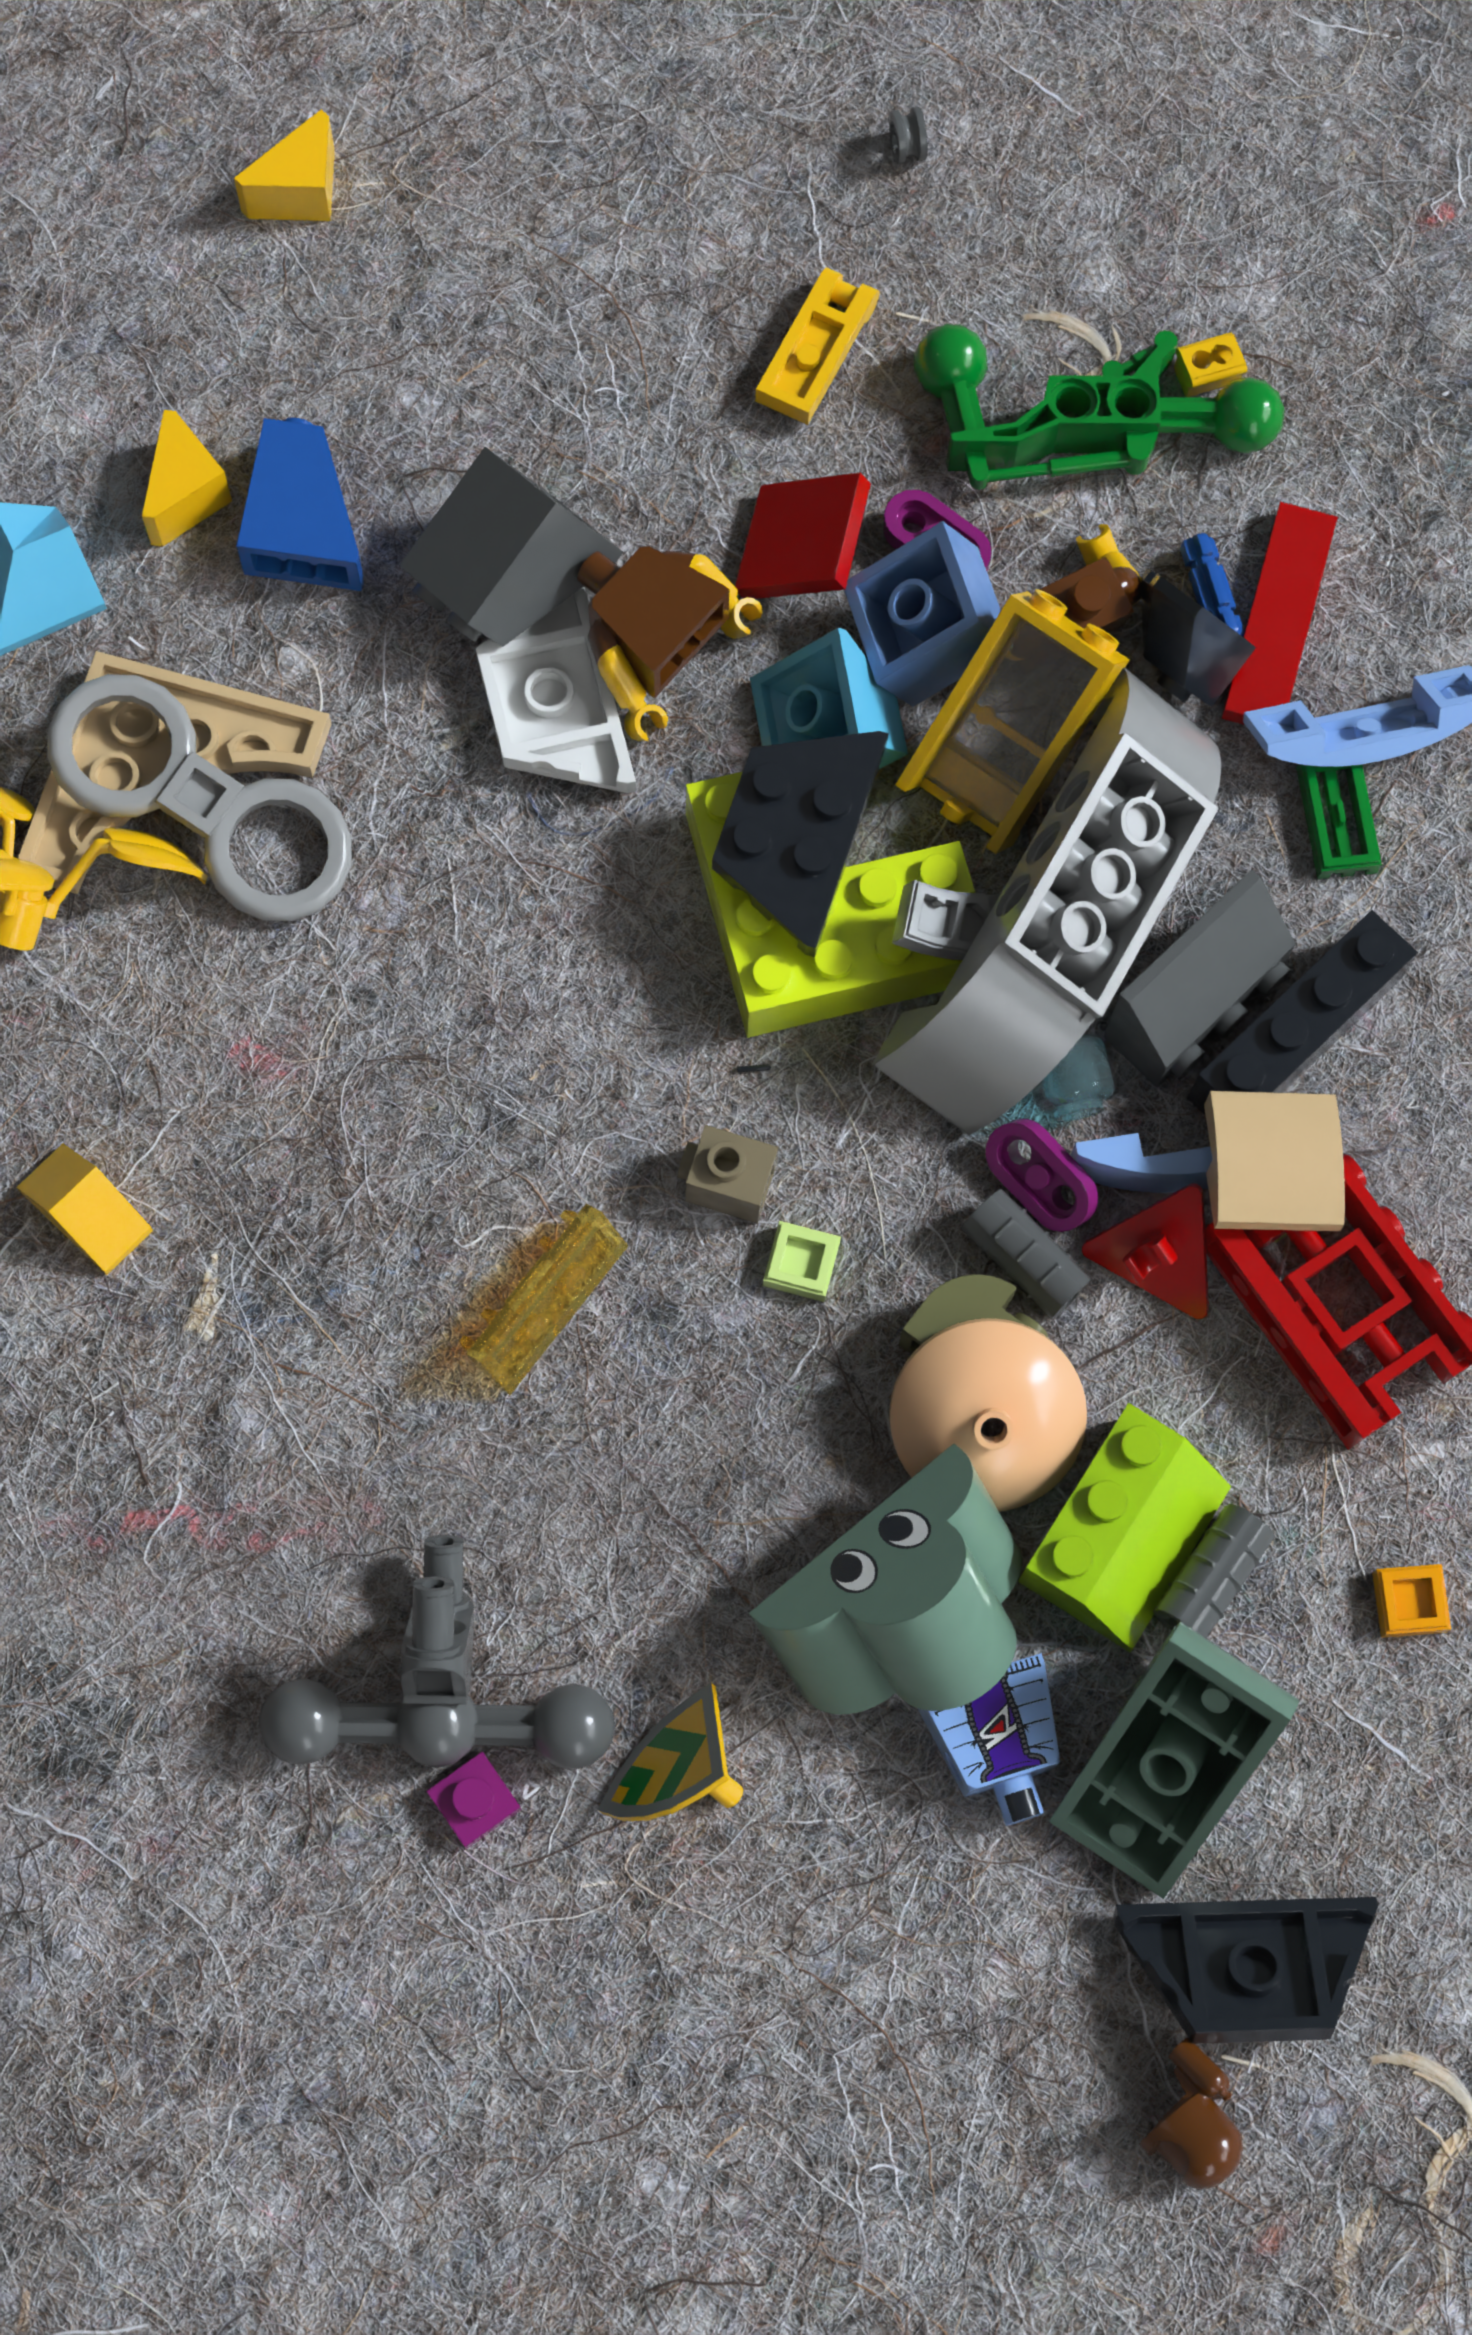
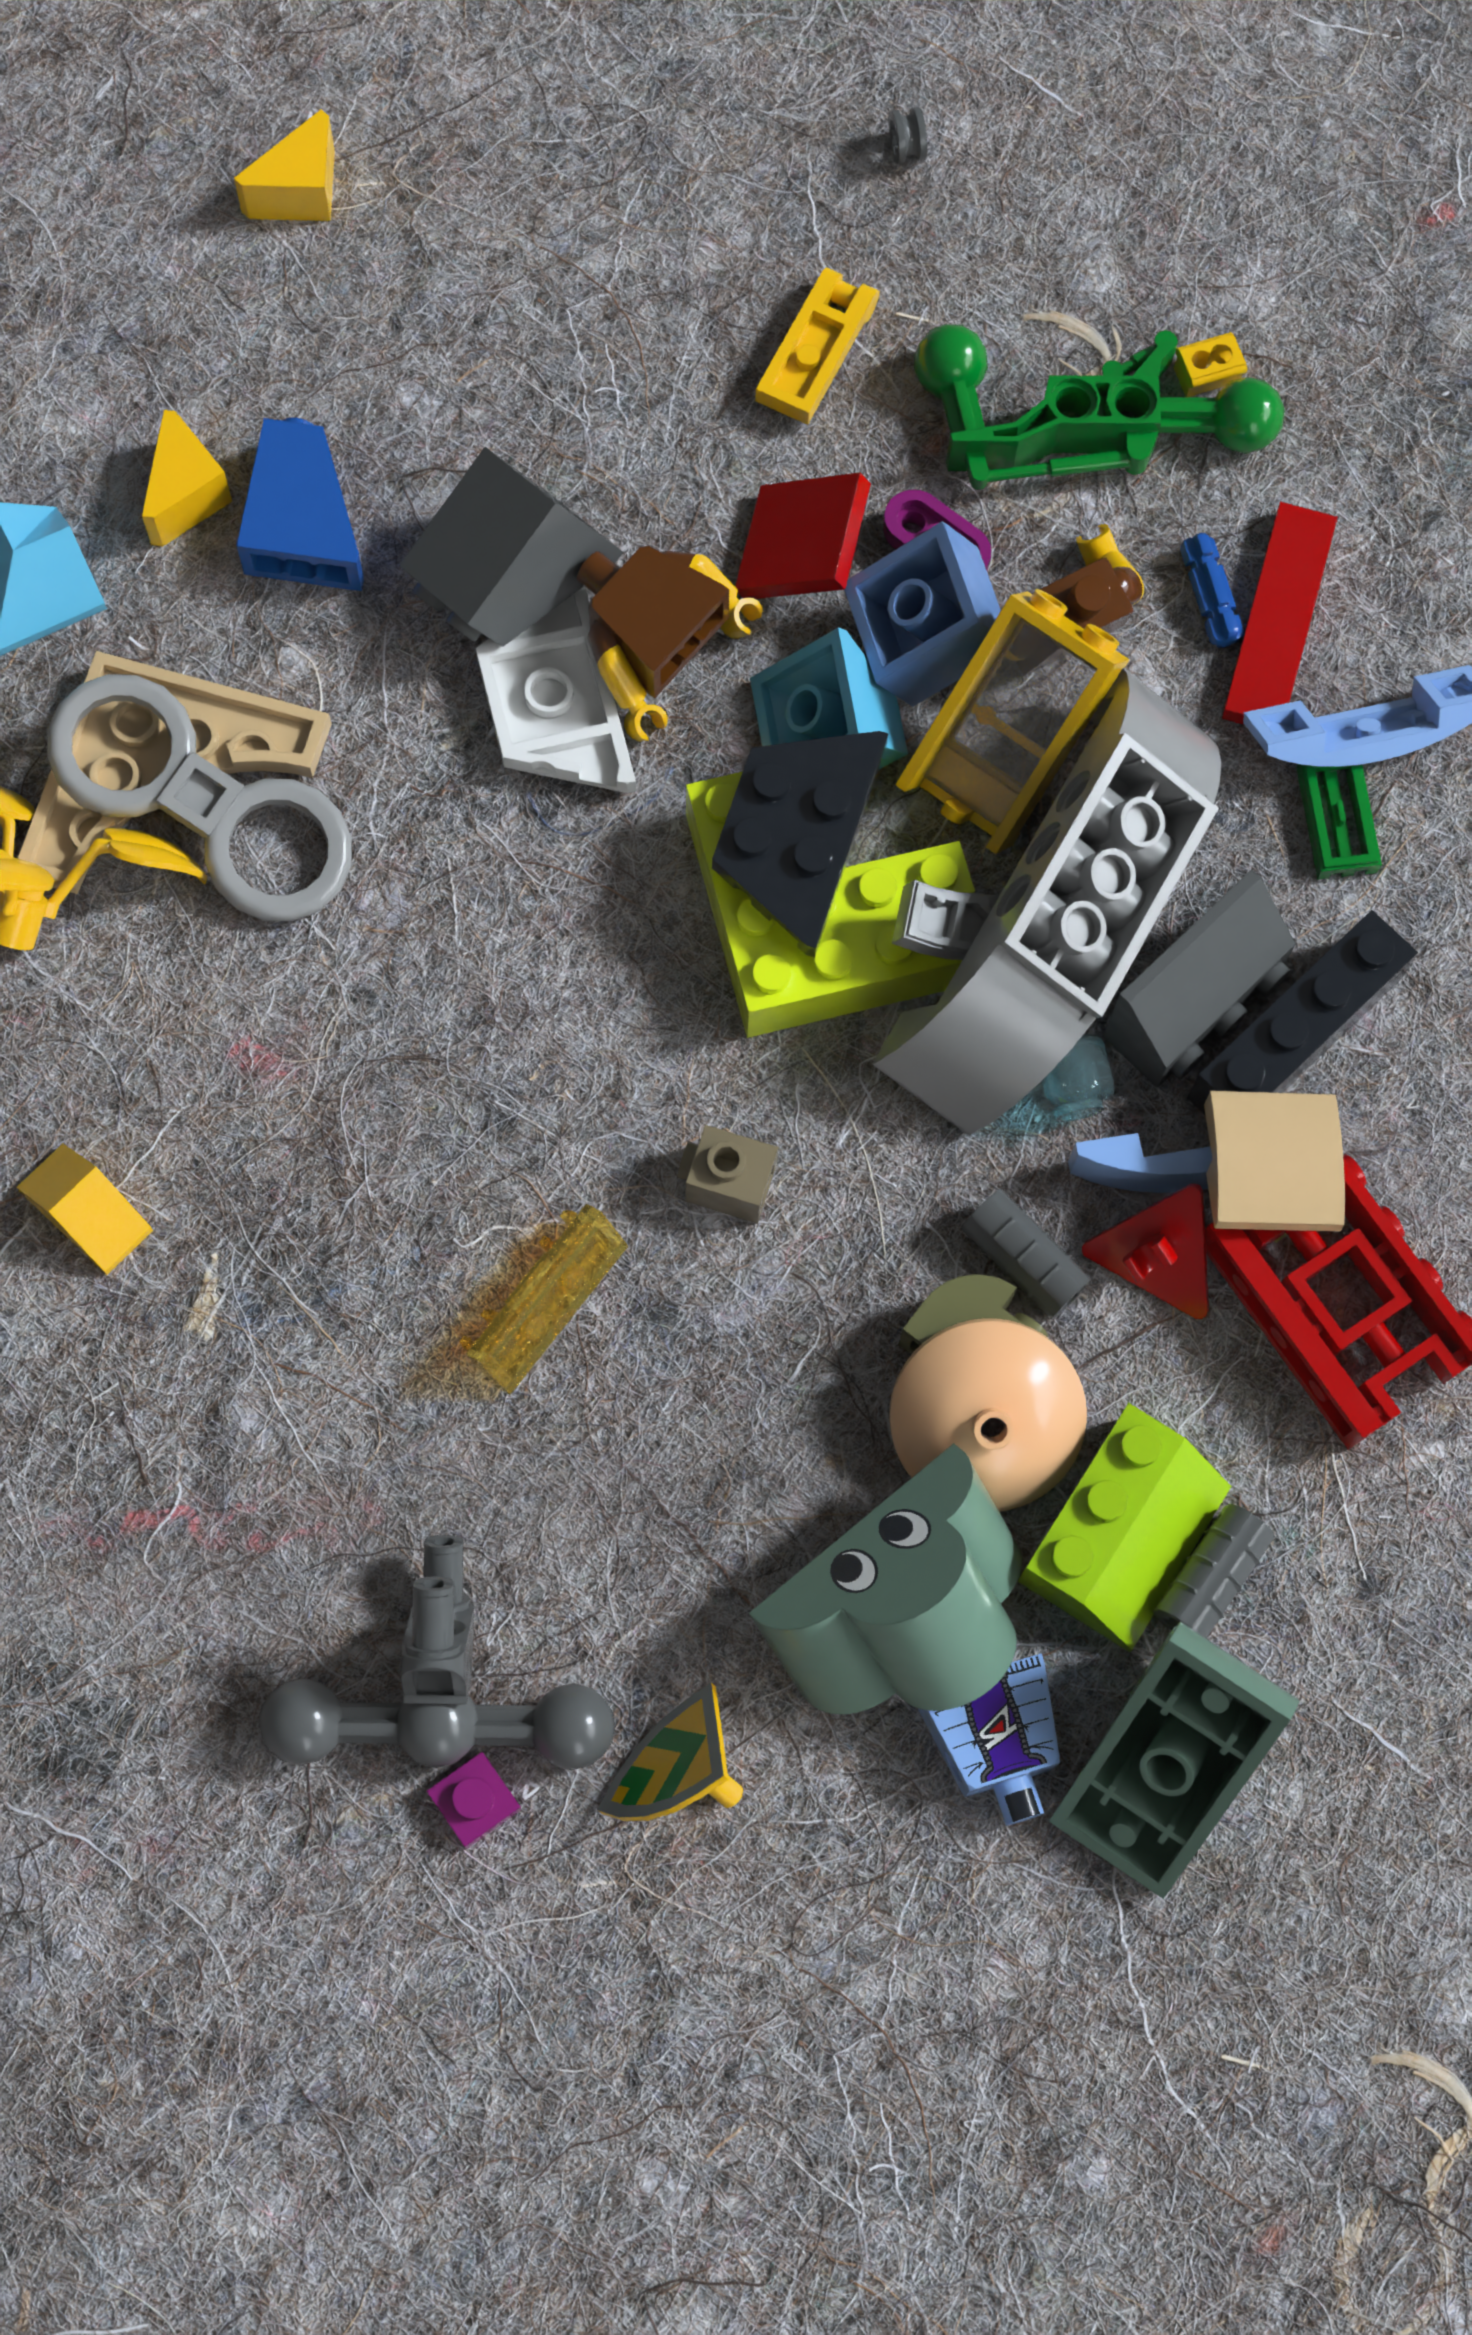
black piece [737,1064,771,1073] -> none
yellowish green tile [763,1221,841,1302] -> none
magenta plate [985,1119,1098,1232] -> none
black wing [1113,1897,1378,2044] -> none
reddish brown piece [1139,2037,1243,2190] -> none
black slope [1141,568,1256,707] -> none
light orange tile [1372,1564,1451,1638] -> none

